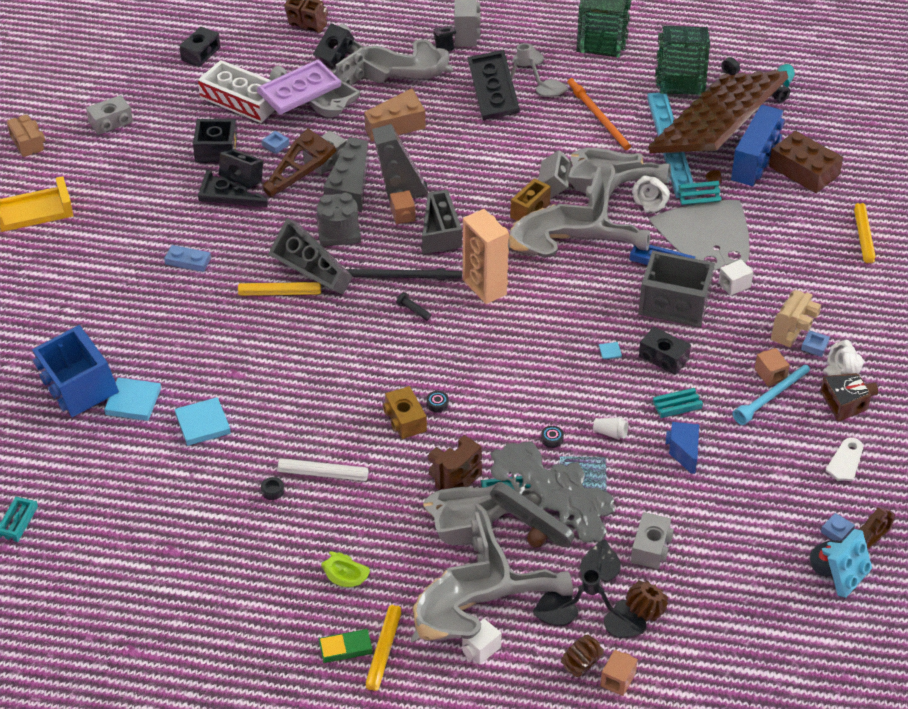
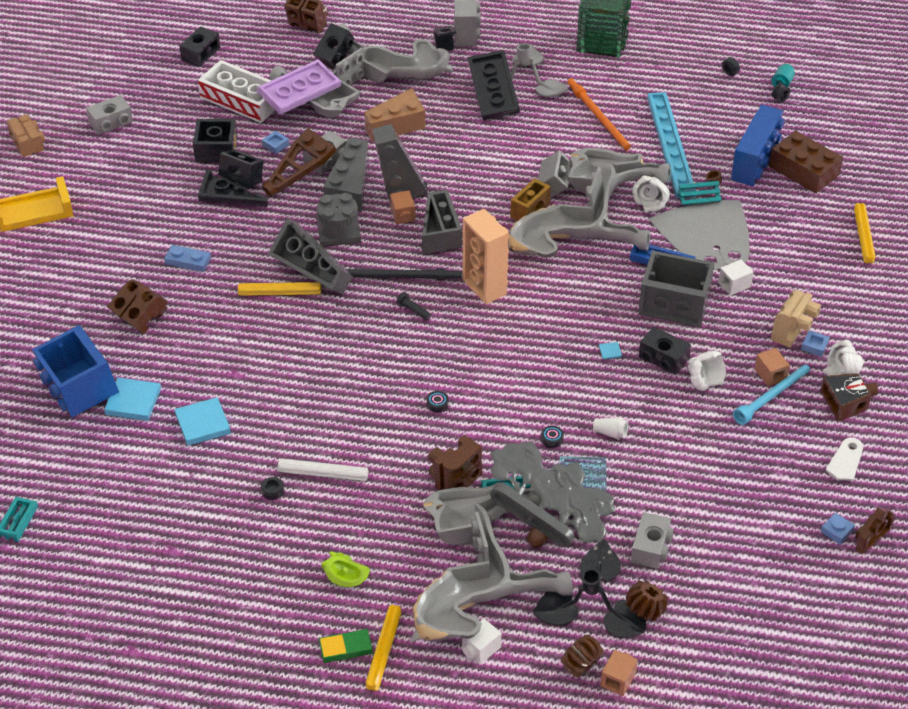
pearl gold brick [383,386,427,439] -> none
reddish brown plate [648,70,788,154] -> none
teal tile [653,388,703,418] -> none
clear green container [655,26,710,95] -> none
blue slope [665,422,699,474] -> none
medium azure plate [810,529,872,598] -> none
none -> reddish brown hips [107,279,168,334]
none -> white hair [688,351,726,391]

